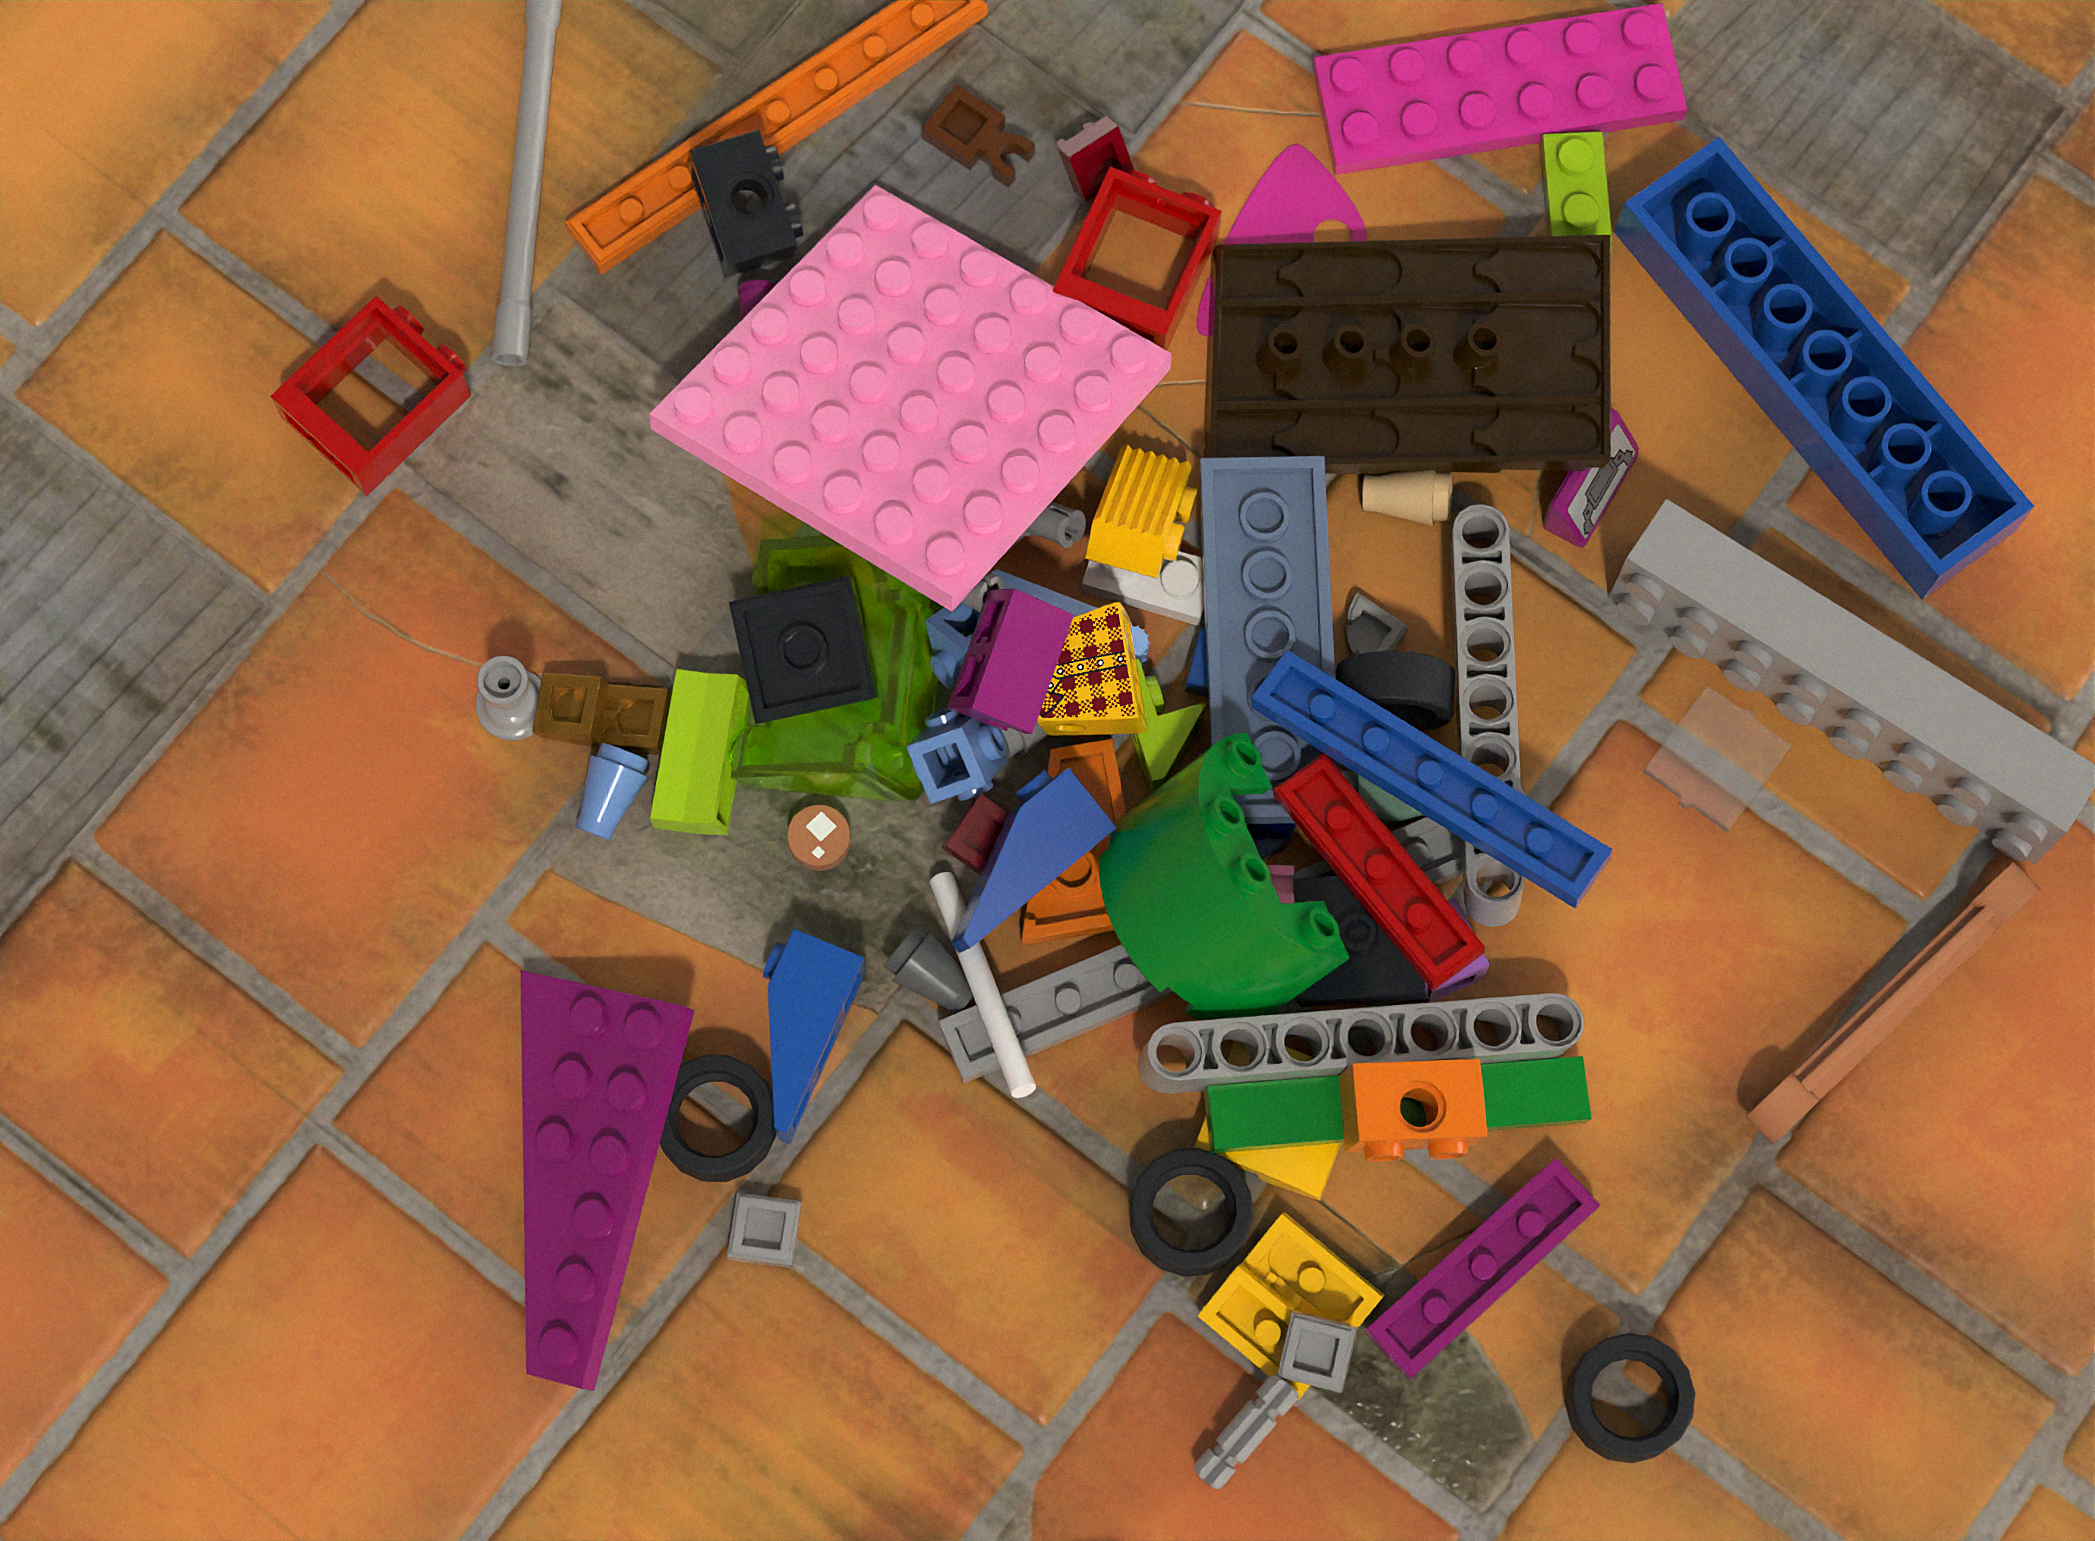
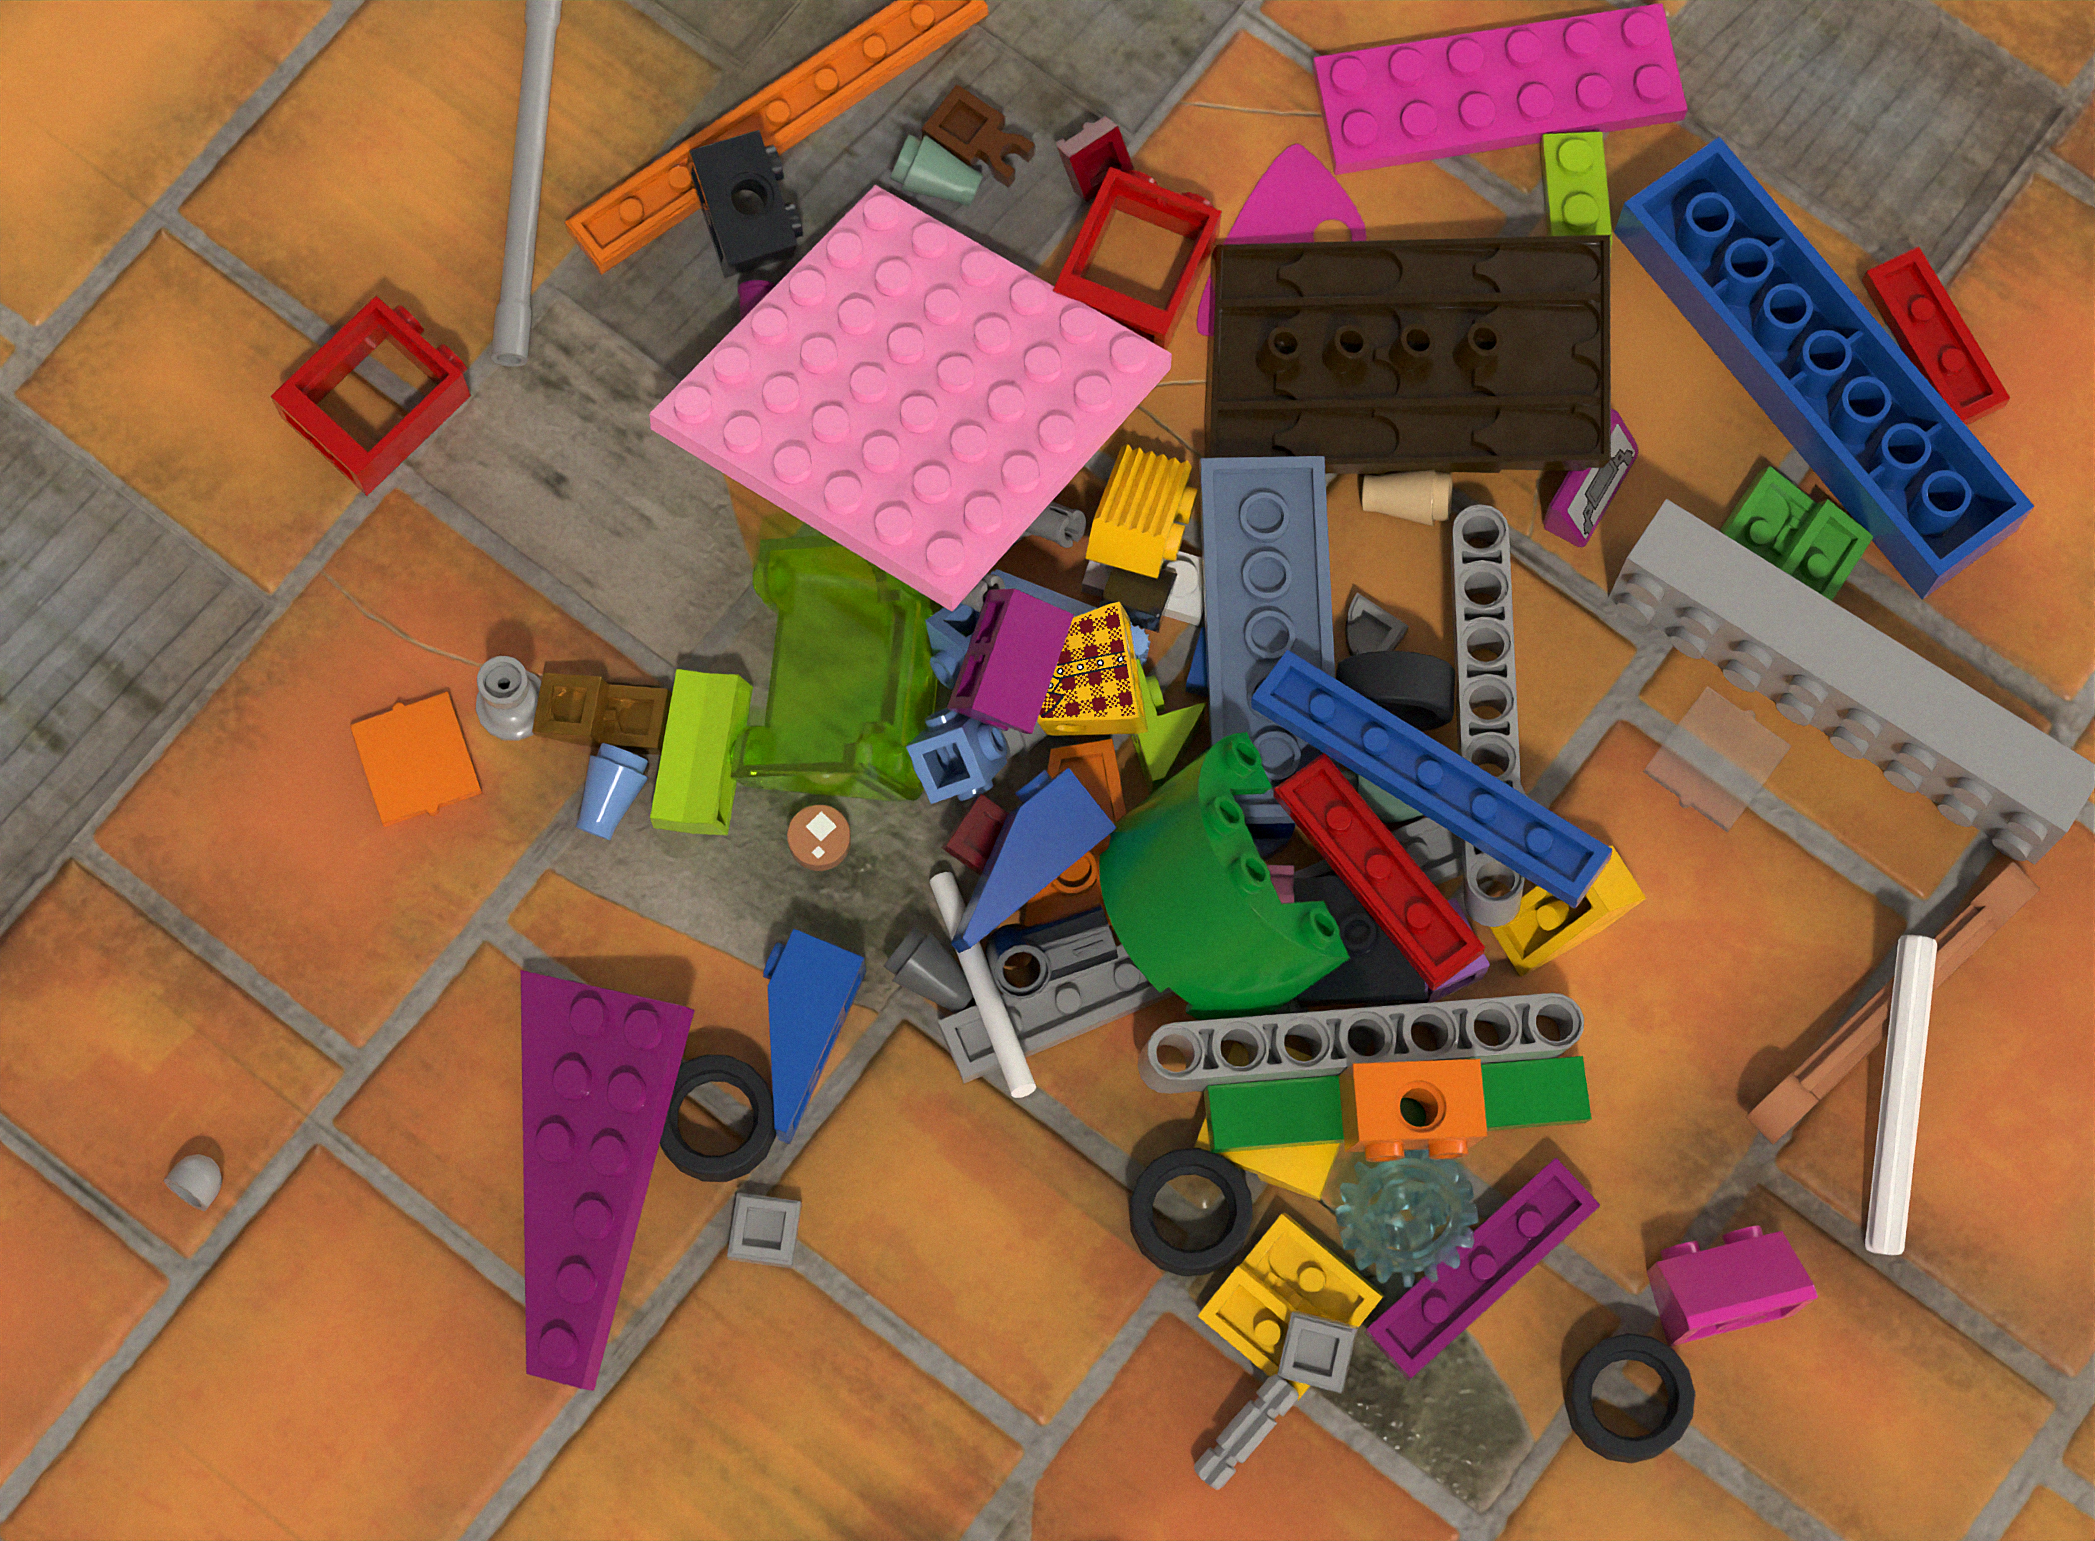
black plate [729,575,880,724] -> none
none -> light grey hinge [164,1154,222,1211]
none -> orange piece [349,691,482,827]
none -> sand green cone [890,134,984,207]
none -> black piece [985,902,1118,999]
none -> black slope [1100,567,1178,633]
none -> clear light blue gear [1335,1149,1478,1287]
none -> yellow slope [1489,845,1647,977]
none -> dark pink slope [1647,1225,1818,1347]
none -> bright green slope [1719,466,1873,601]
none -> red plate [1861,246,2010,425]
none -> white axle [1865,935,1937,1255]

